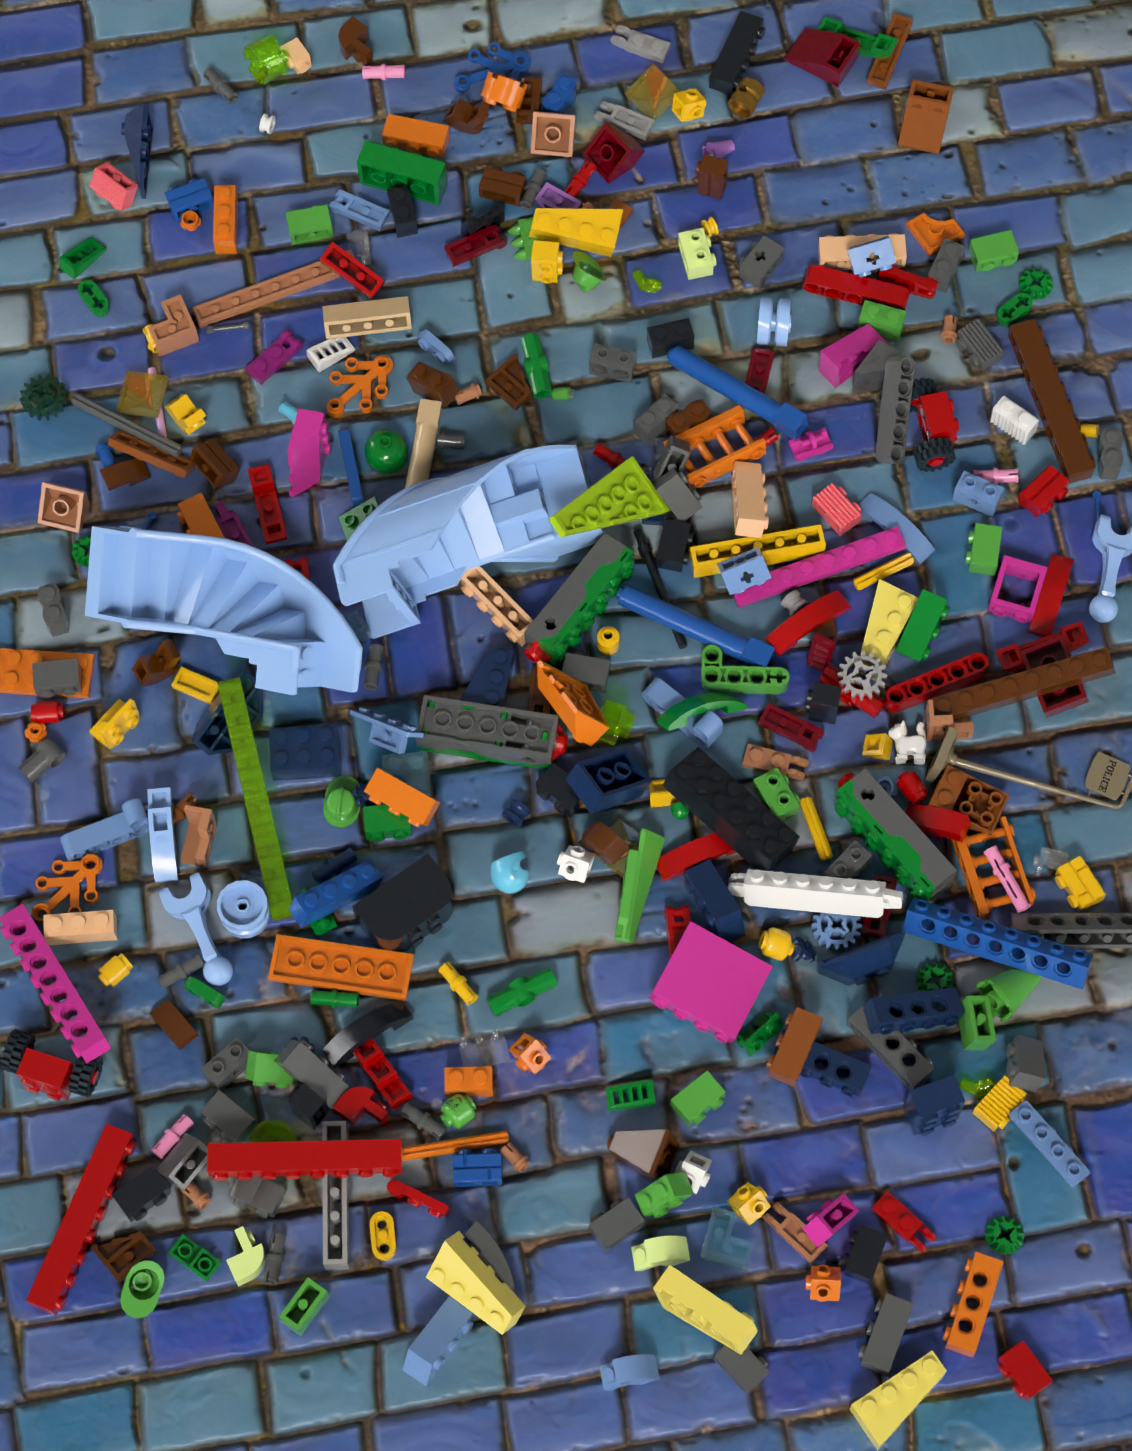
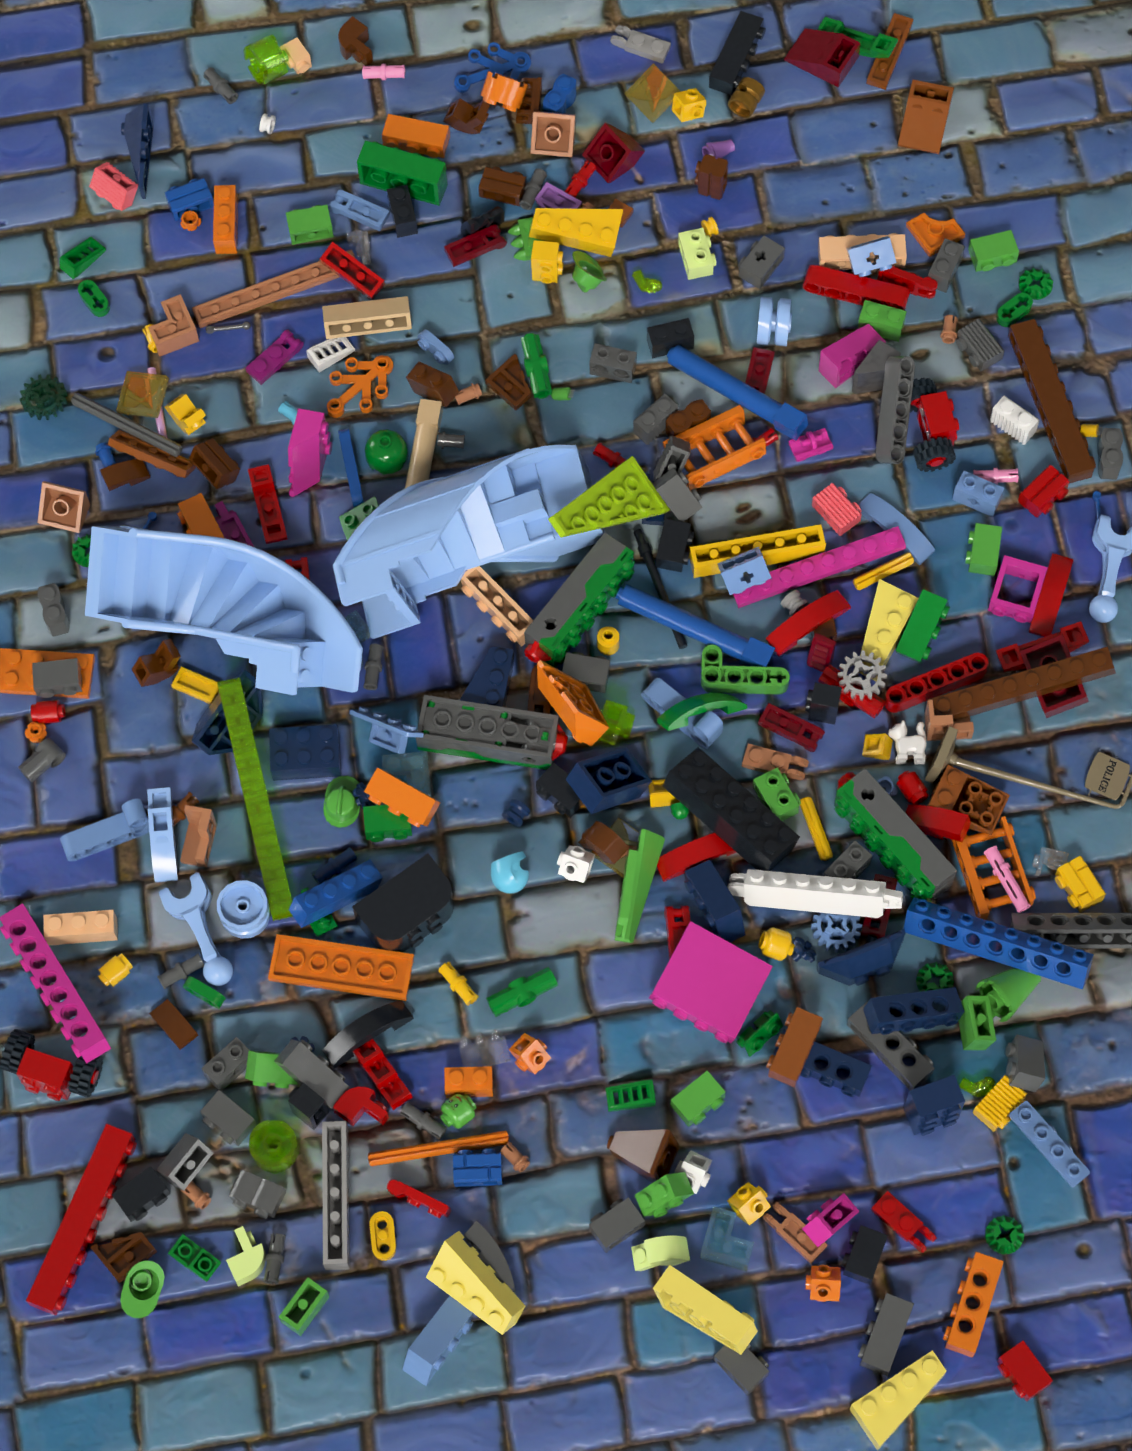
orange plant [32,854,103,924] -> none
yellow bracket [89,699,140,750] -> none
bright pink pin [151,1114,194,1160] -> none
red brick [207,1139,403,1181] -> none
green pin [310,989,359,1008] -> none
light grey hinge [594,101,655,141] -> none
medium blue brick [600,1354,660,1391] -> none
light nougat brick [731,461,769,538] -> none

